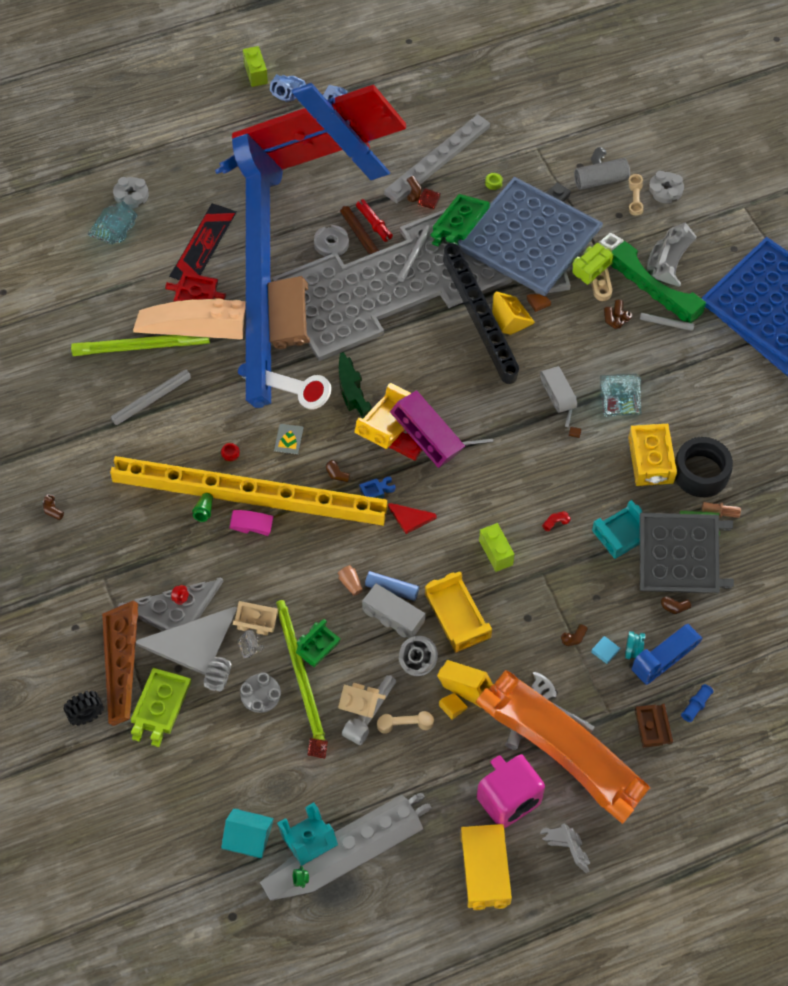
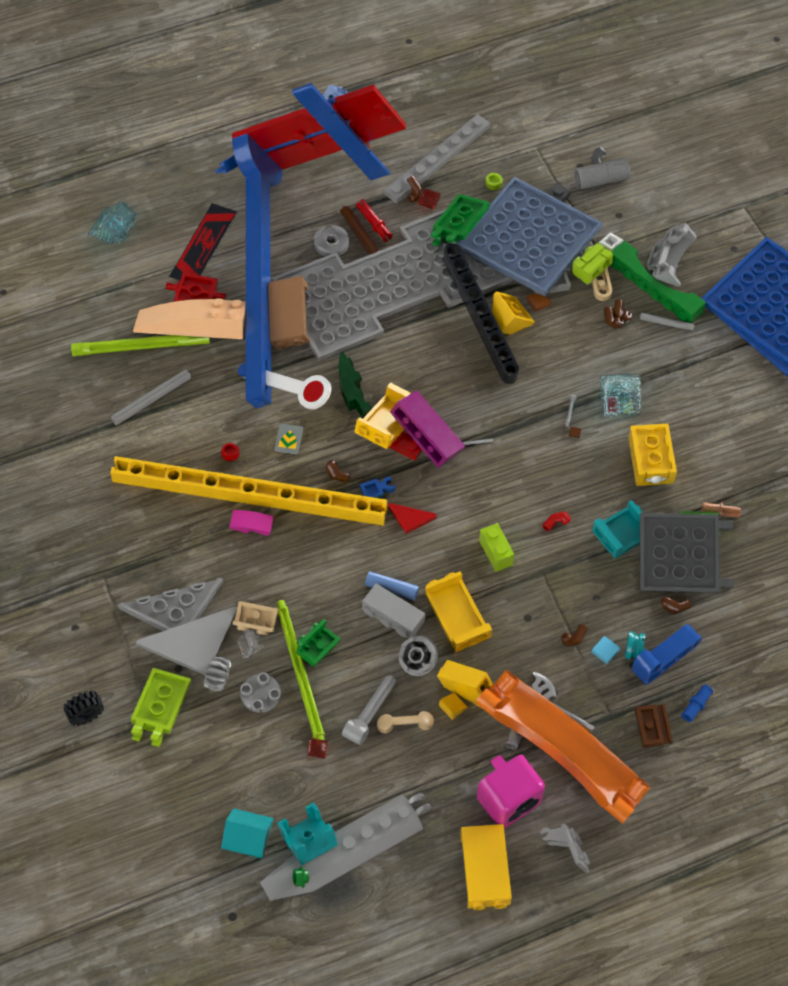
reddish brown arm [42,494,64,520] -> none
dark orange wing [102,601,138,726] -> none
light grey plate [113,177,149,209] -> none
red plate [171,585,189,605] -> none
green cone [192,493,213,522] -> none
lime brick [243,46,268,87] -> none
medium blue piece [270,74,306,102] -> none
nougat cone [338,565,363,596] -> none
tan bracket [338,683,386,718] -> none
light grey bar [397,225,432,282] -> none
light grey beam [540,366,577,413] -> none
tan bar [629,174,643,216] -> none
light grey plate [649,171,684,203] -> none
black tyre [675,437,733,498] -> none

